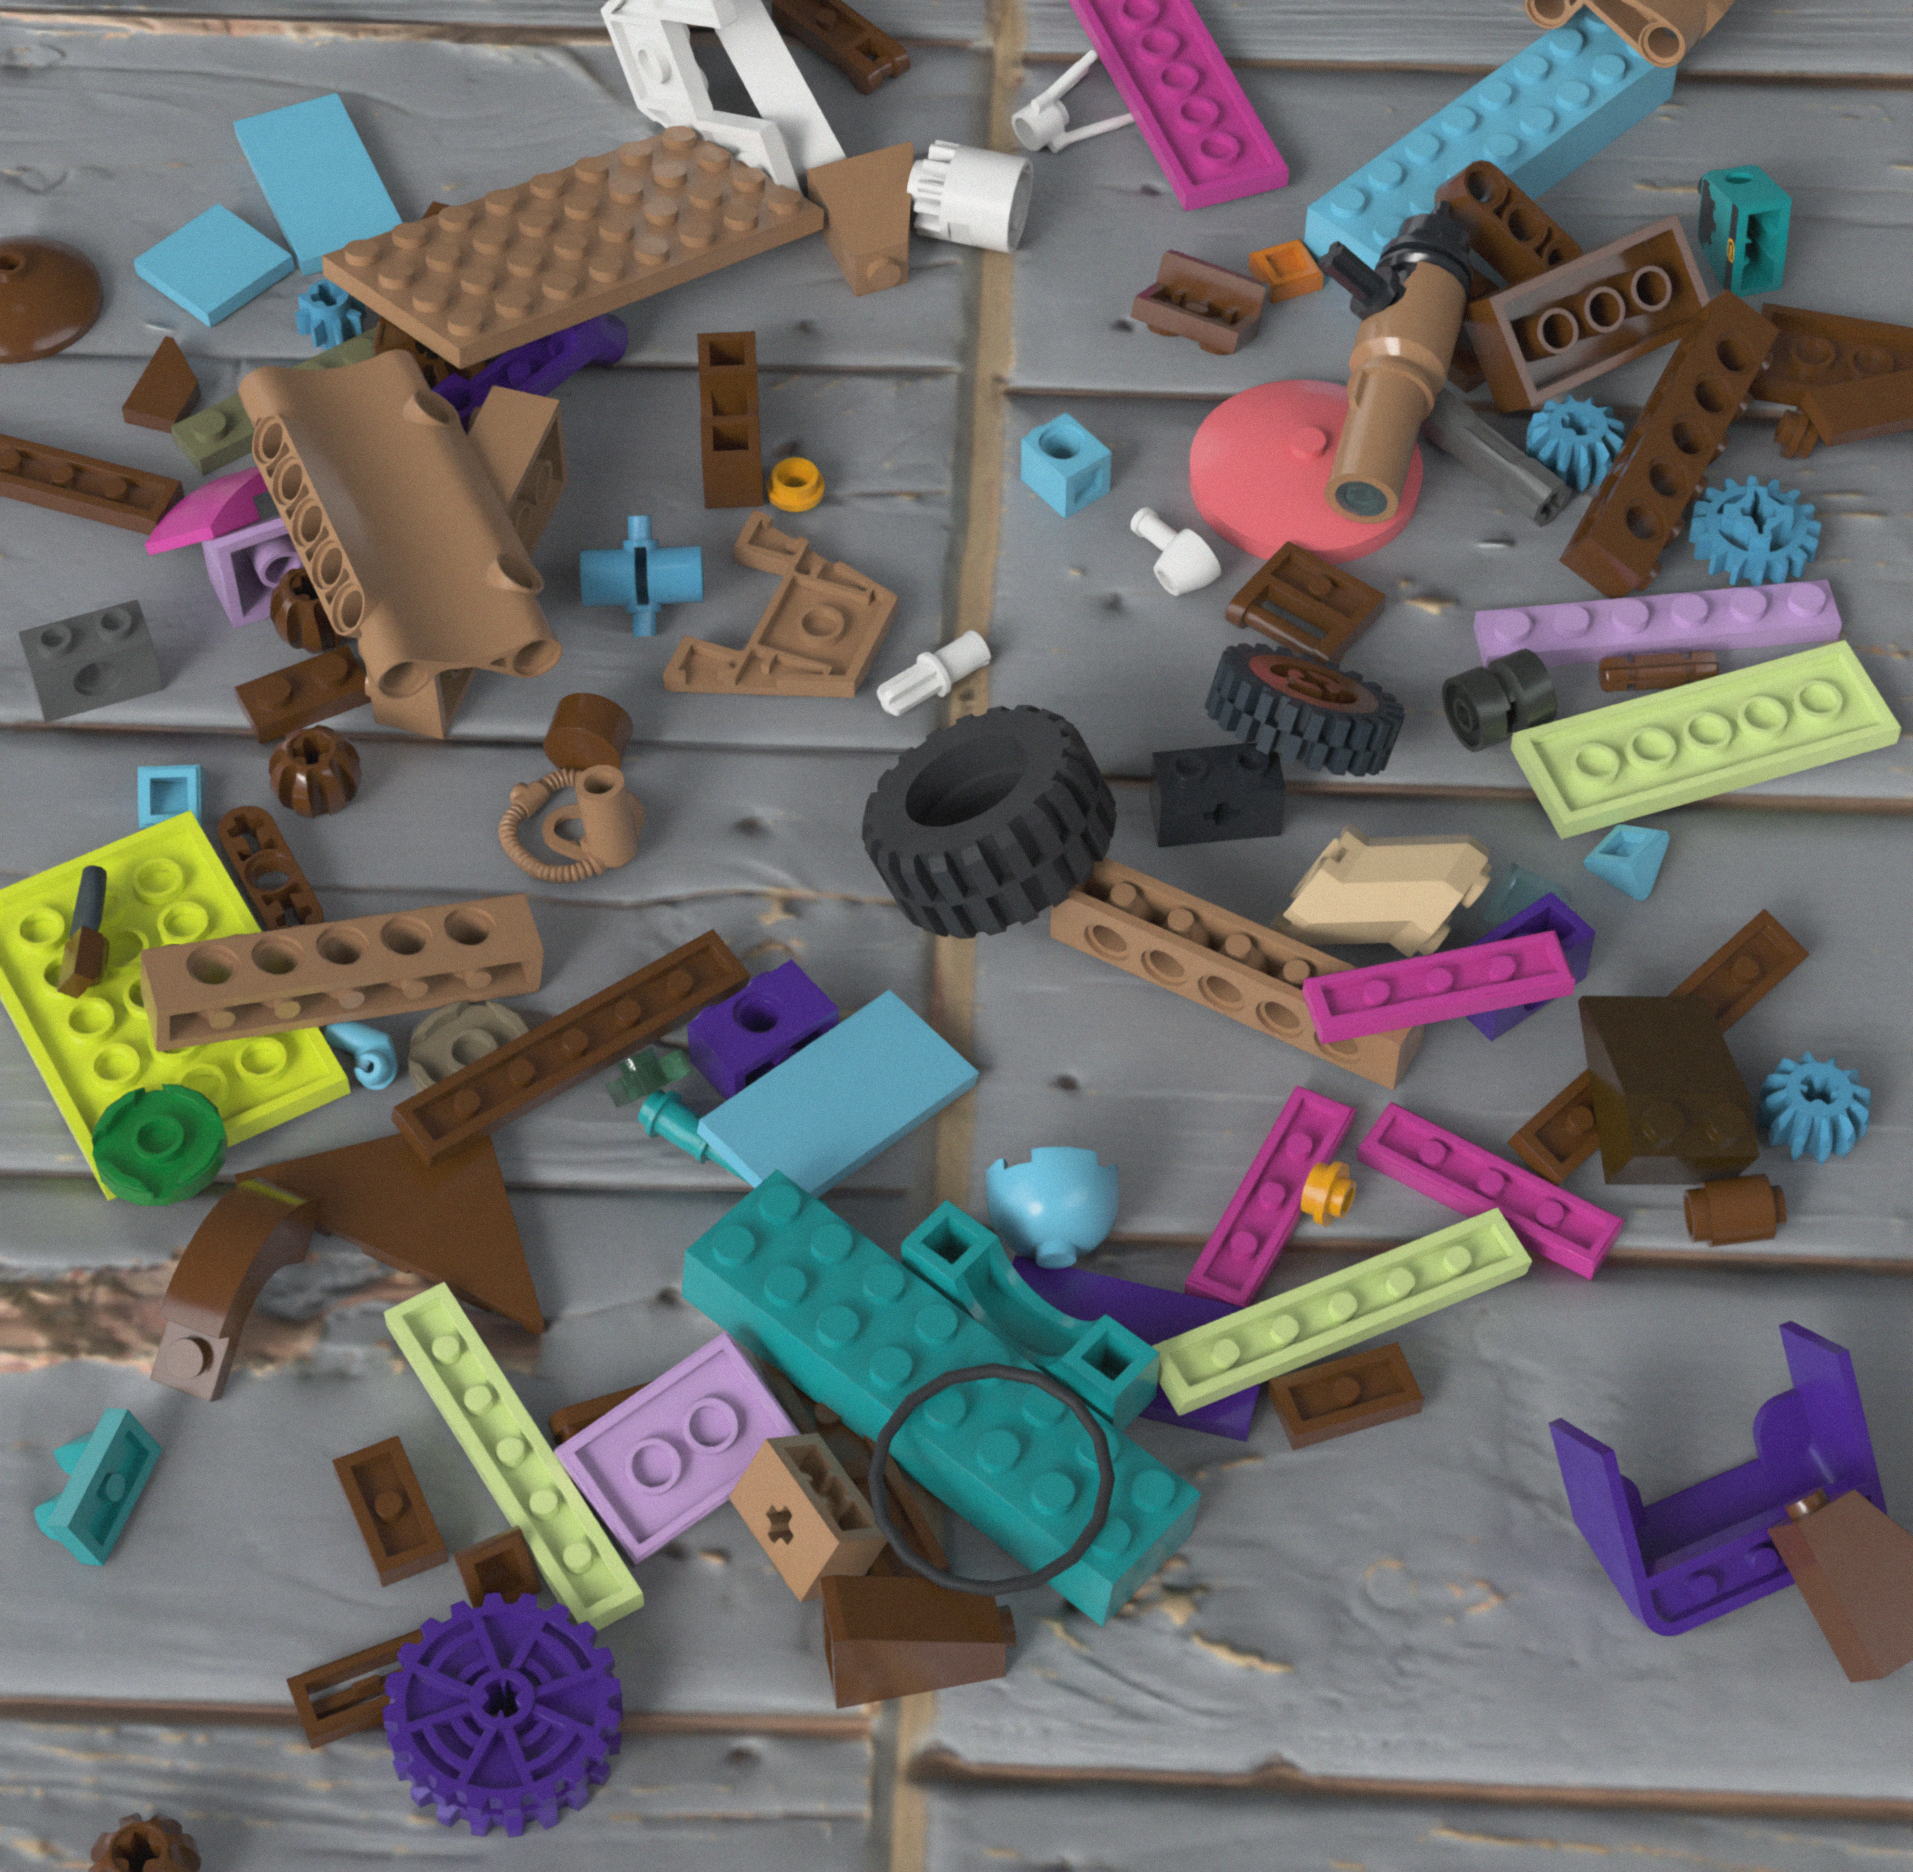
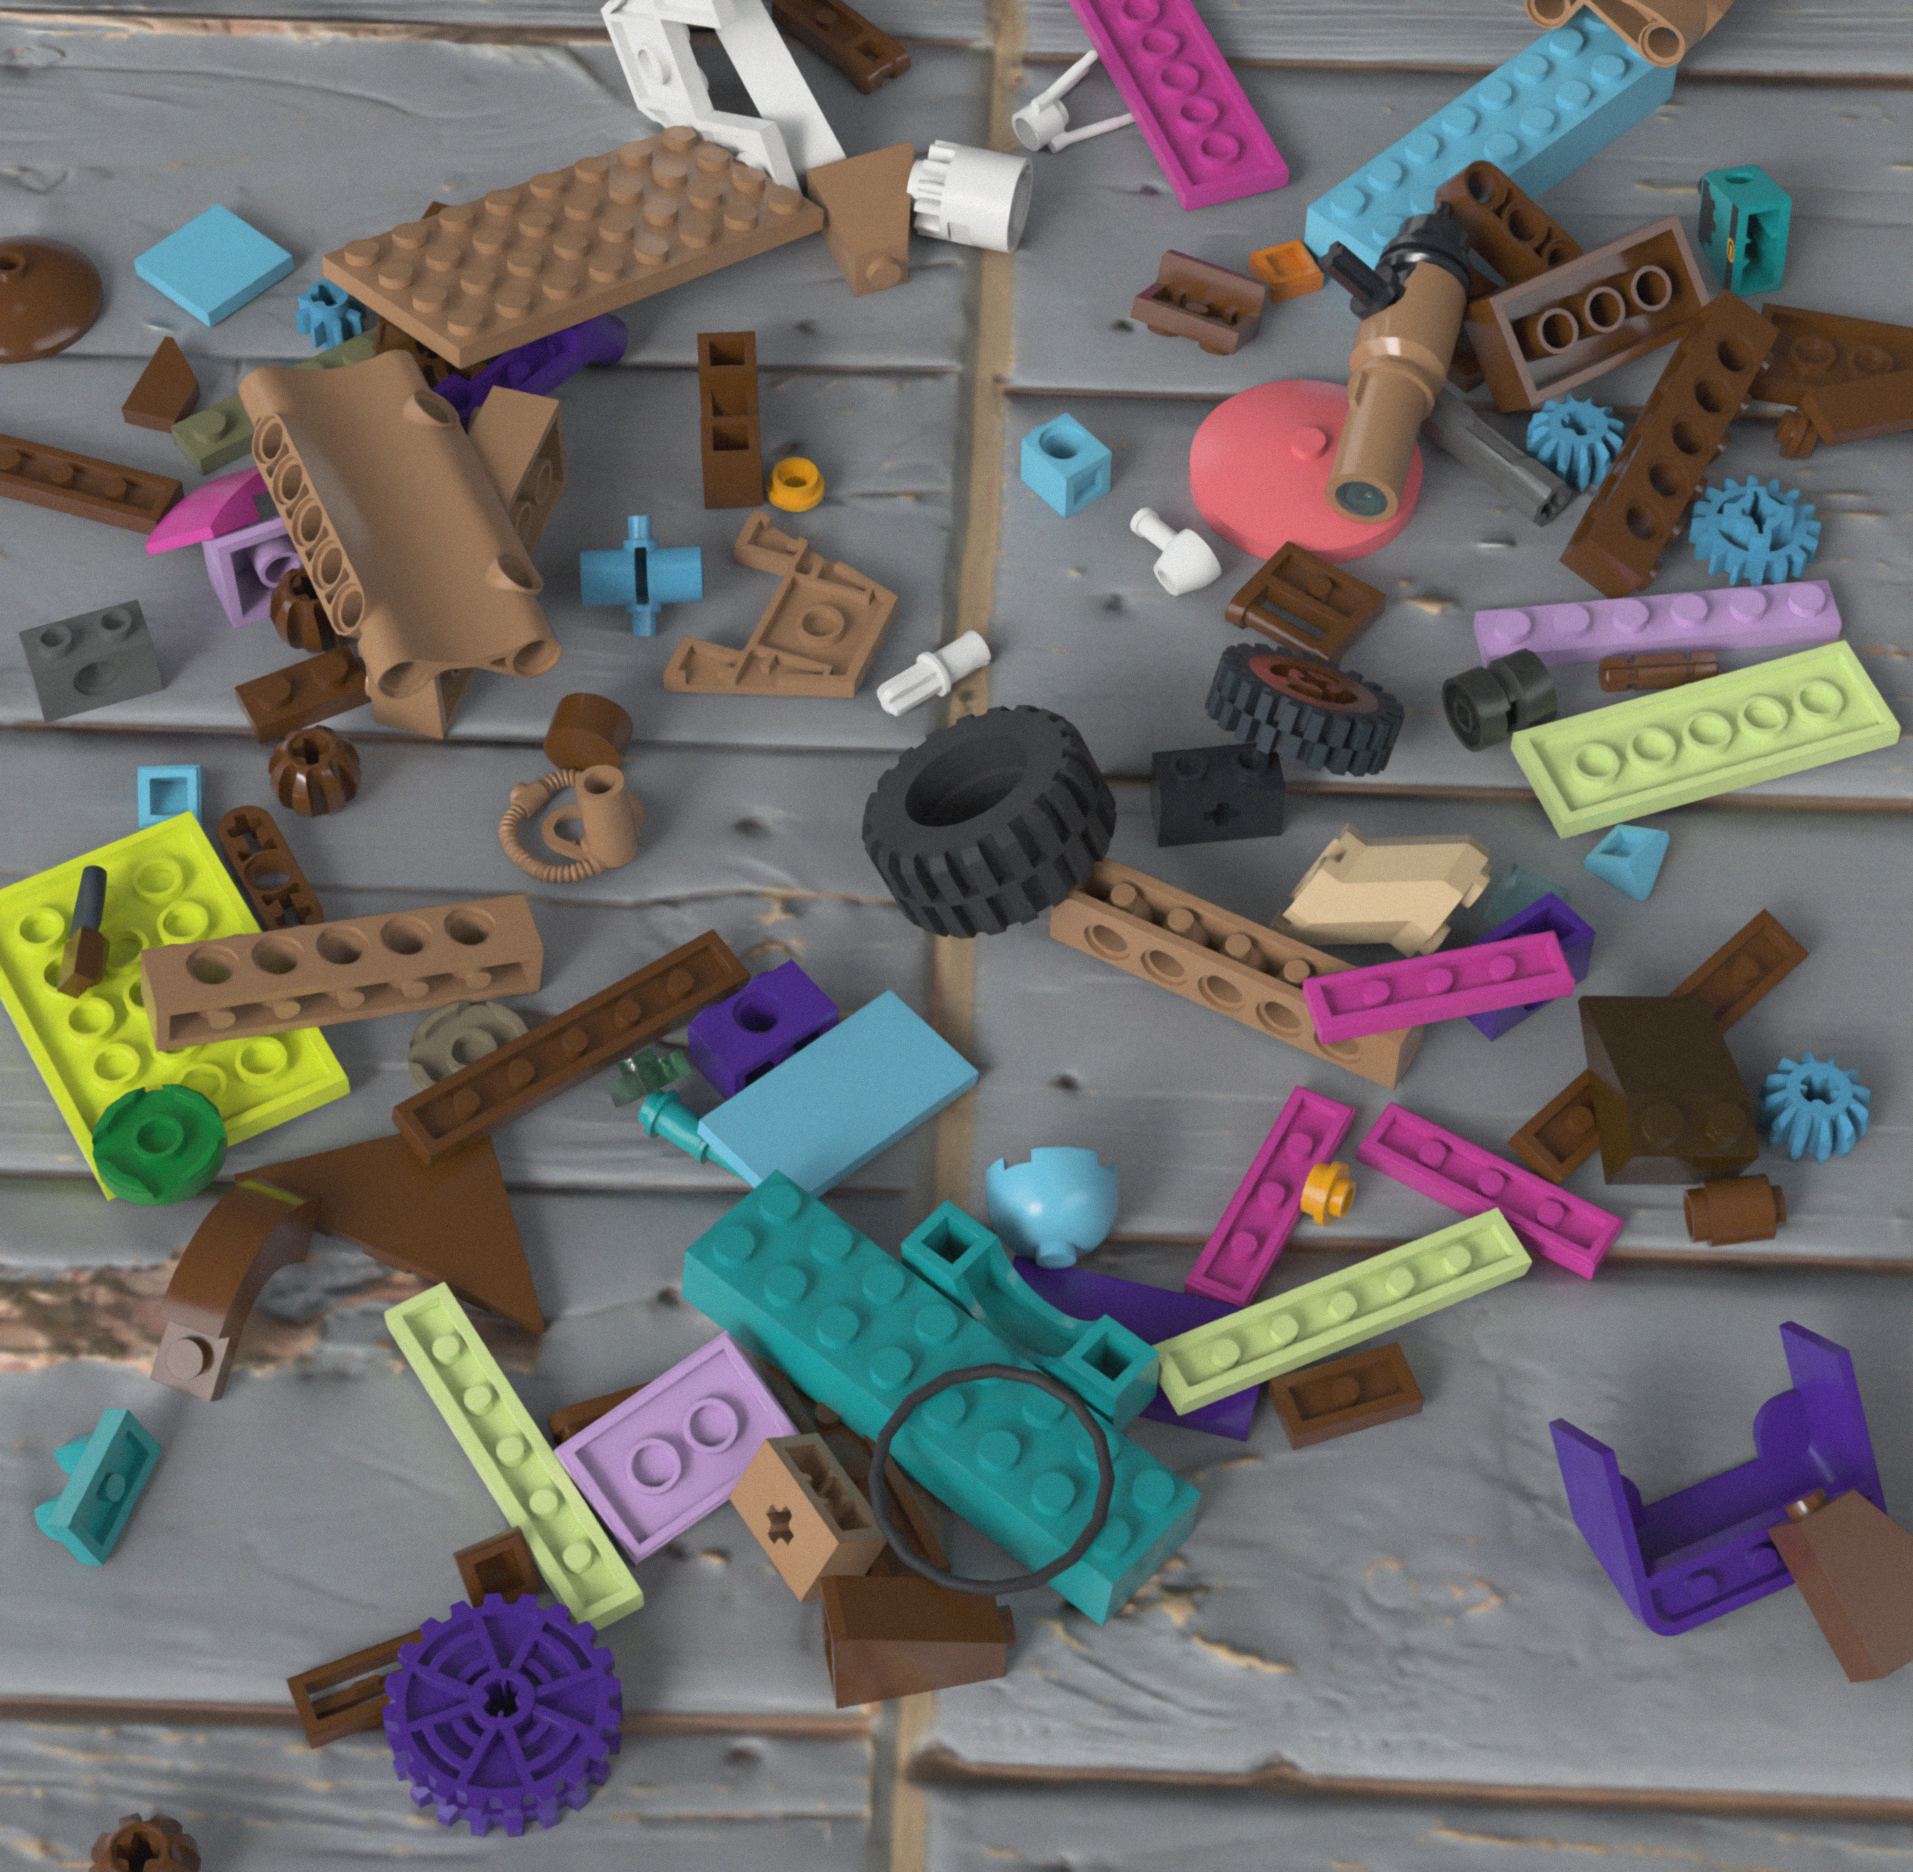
medium azure tile [233,93,403,277] -> none
medium azure arm [324,1021,399,1090] -> none
reddish brown plate [332,1435,449,1588] -> none

